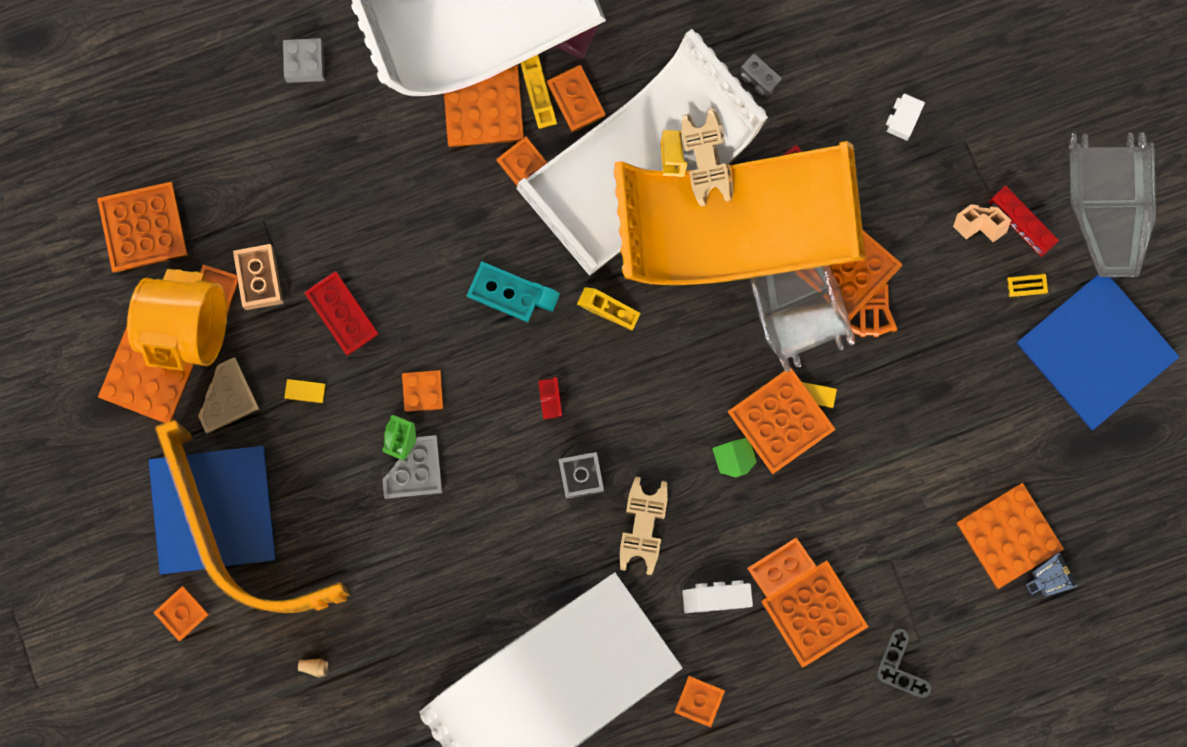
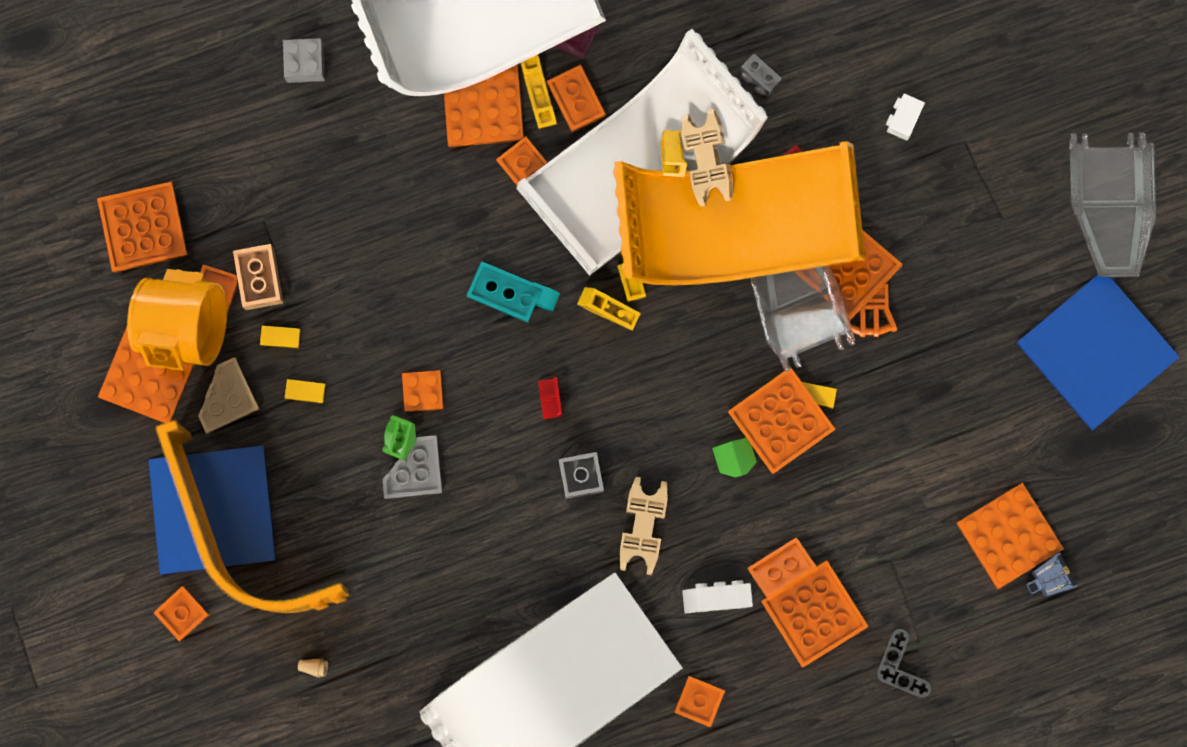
red plate [304,271,379,356] -> none
light nougat brick [953,205,1011,242] -> none
red brick [988,186,1059,257] -> none
yellow tile [1007,274,1048,297] -> none
none -> yellow tile [260,326,301,348]
none -> yellow tile [617,263,646,302]

